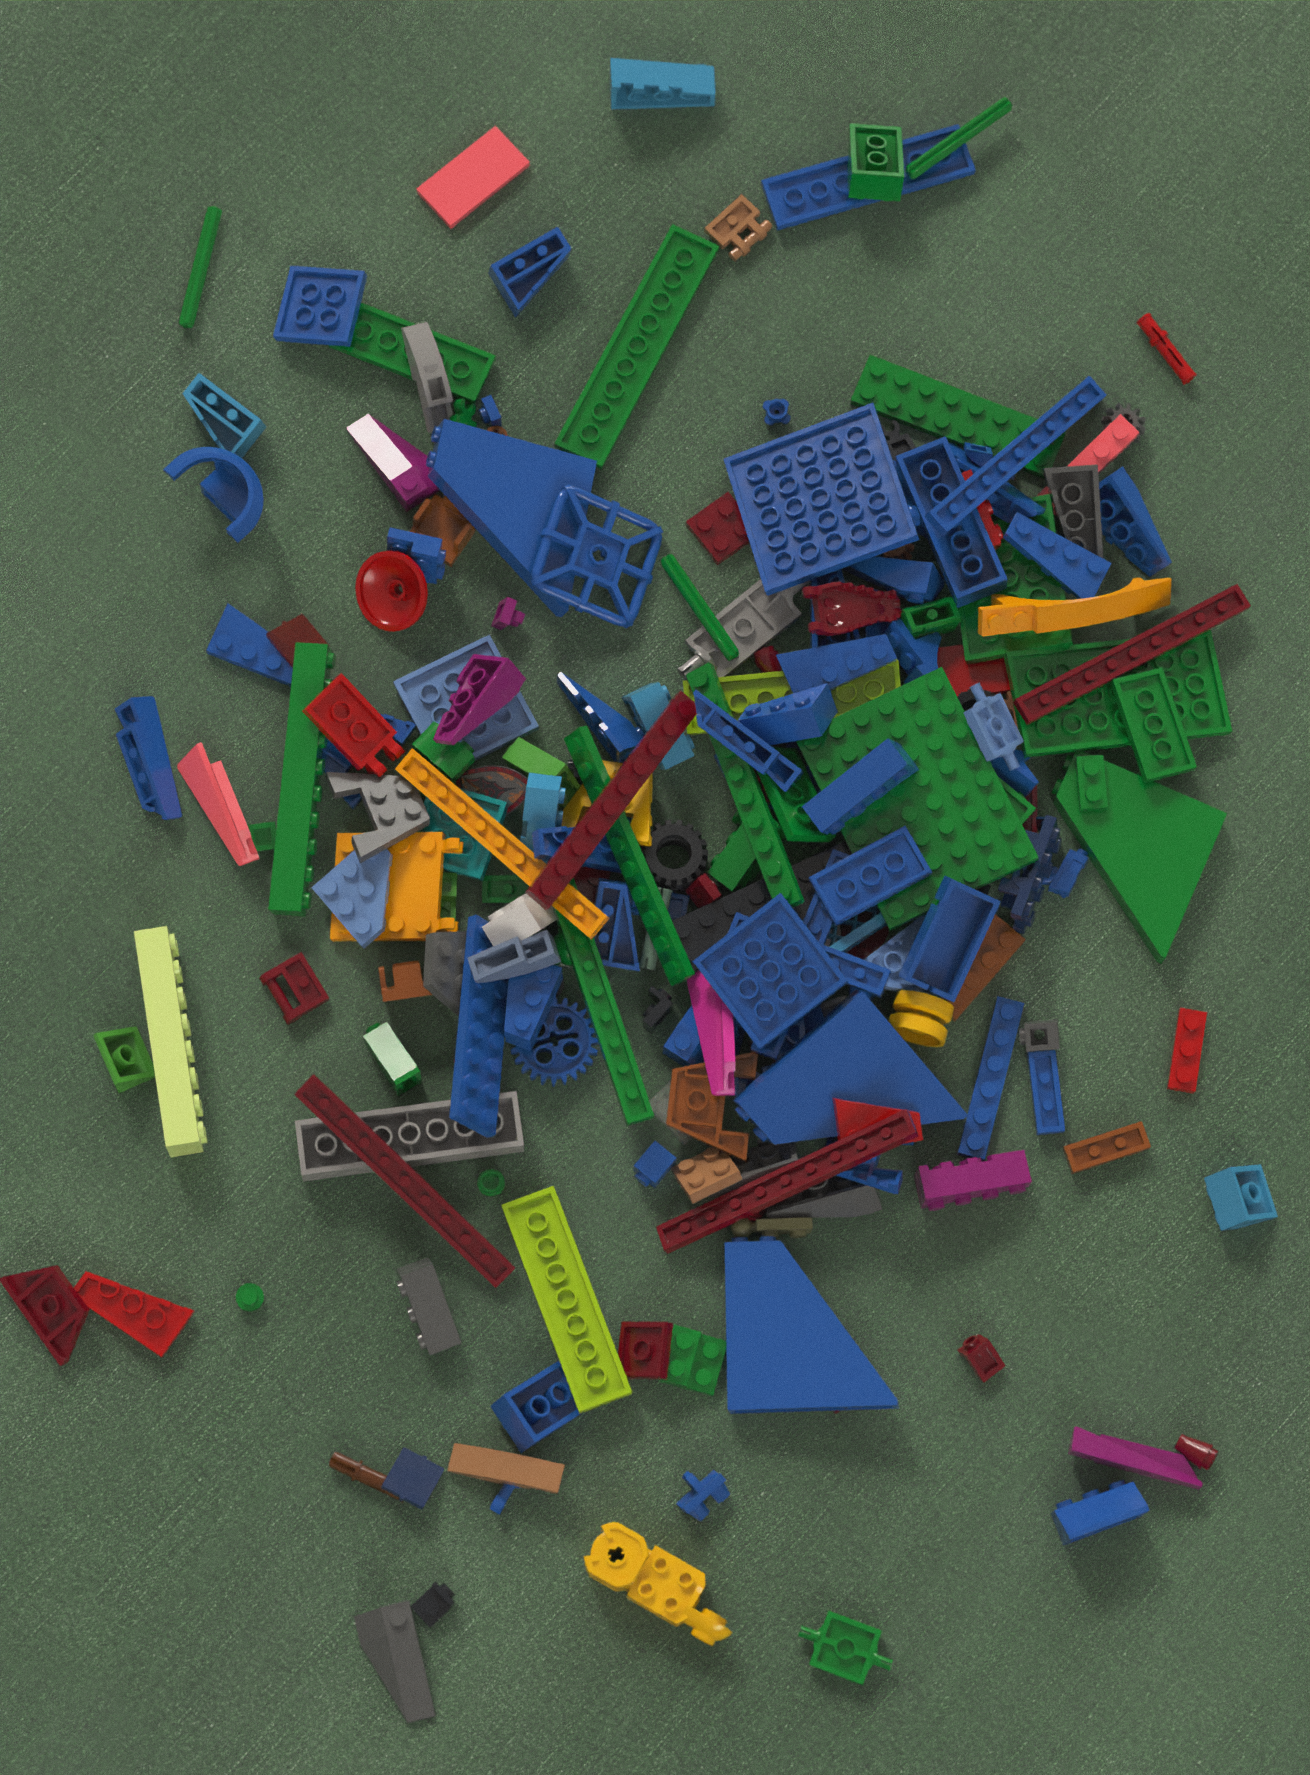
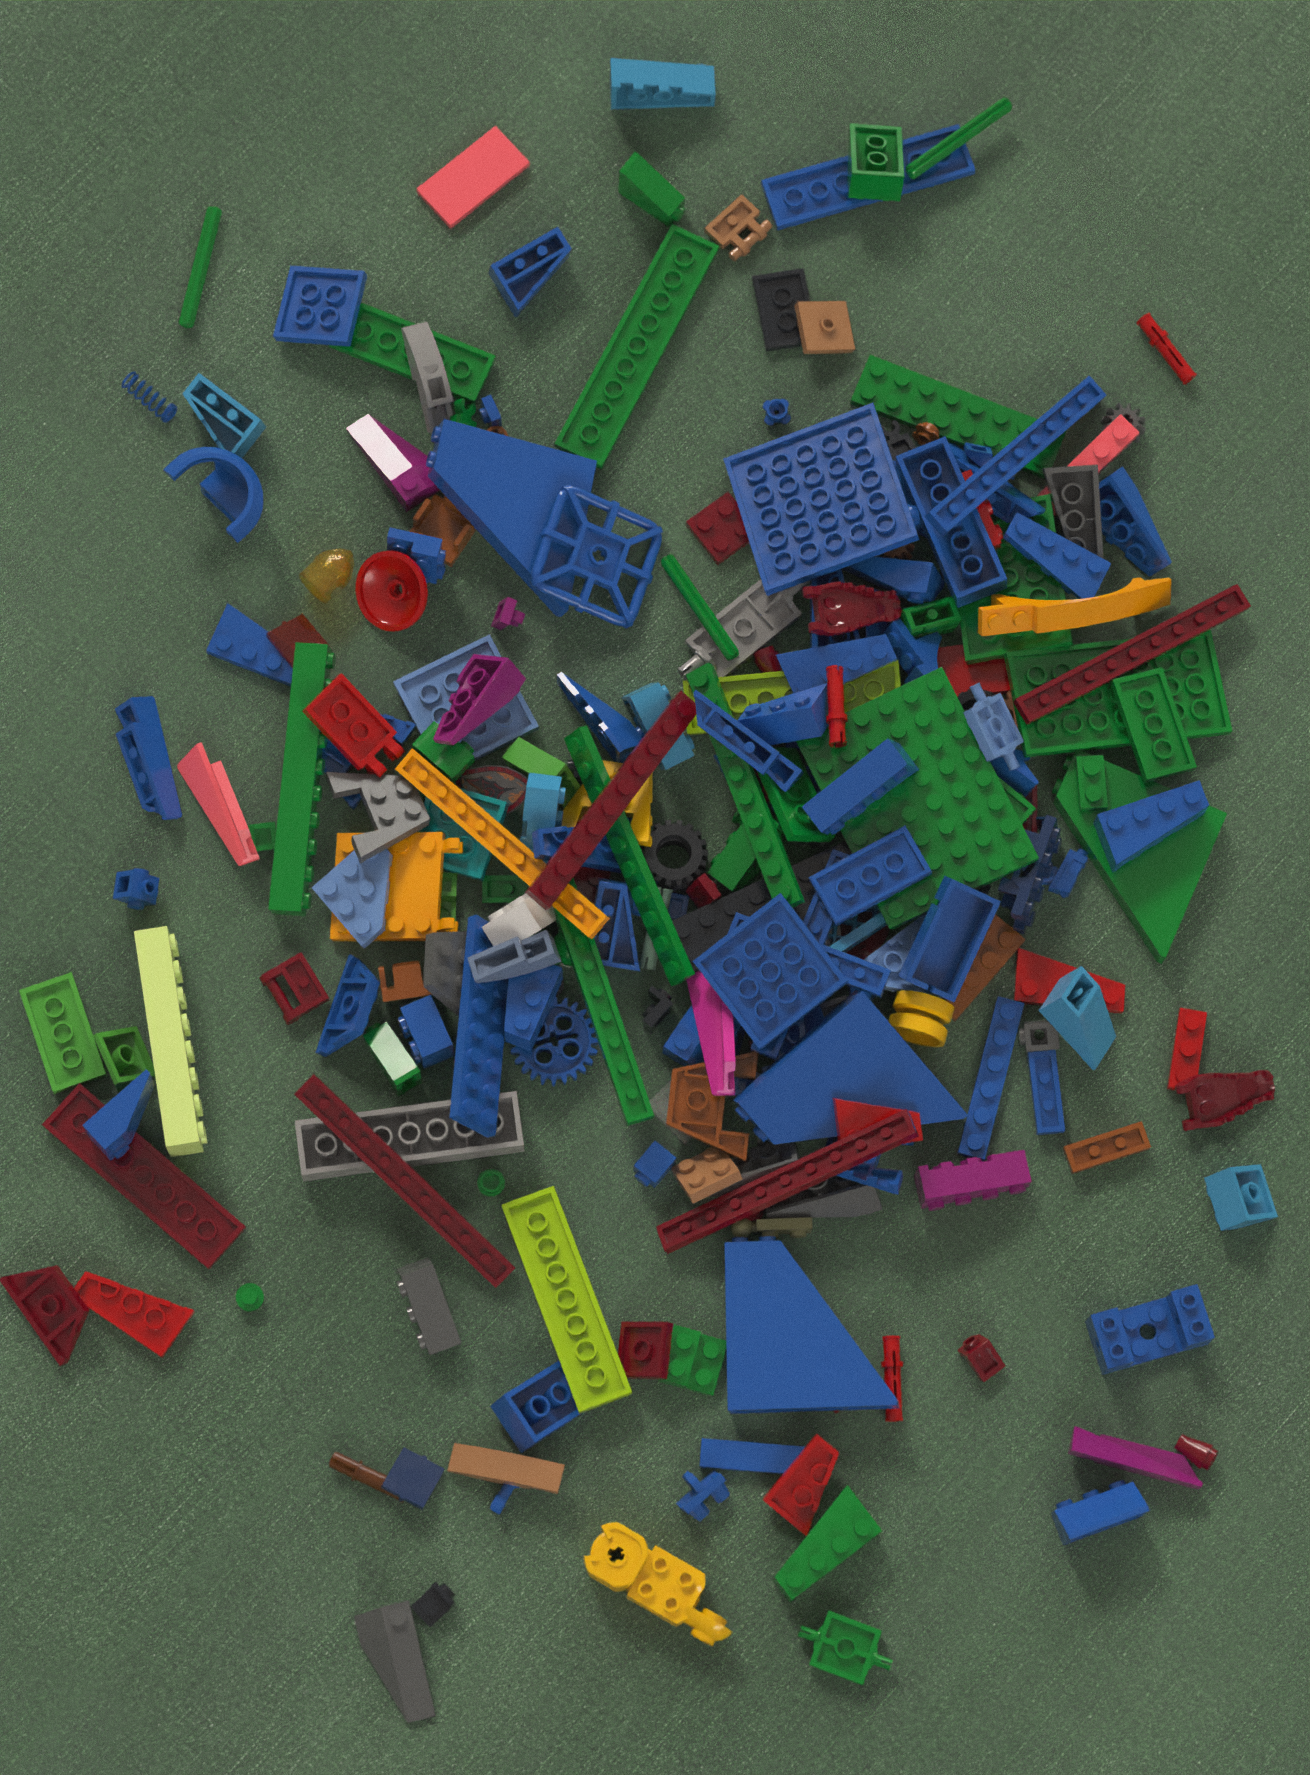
none -> bright green plate [19,972,107,1094]
none -> dark red plate [42,1083,246,1270]
none -> blue slope [82,1069,155,1161]
none -> blue brick [113,868,159,910]
none -> blue piece [122,371,177,423]
none -> clear yellow helmet [298,548,354,604]
none -> blue wing [315,954,380,1057]
none -> blue brick [398,995,454,1069]
none -> green slope [618,152,686,227]
none -> blue tile [699,1438,805,1474]
none -> black tile [752,268,810,352]
none -> red wing [762,1434,839,1536]
none -> green wedge [773,1485,882,1602]
none -> medium nougat plate [794,301,855,354]
none -> red pin [826,665,848,748]
none -> red pin [881,1335,903,1422]
none -> dark orange plate [912,422,939,446]
none -> red wing [1013,948,1125,1014]
none -> dark azure slope [1039,966,1116,1070]
none -> blue plate [1085,1284,1215,1375]
none -> blue wedge [1093,780,1209,873]
none -> dark red animal [1175,1070,1275,1131]

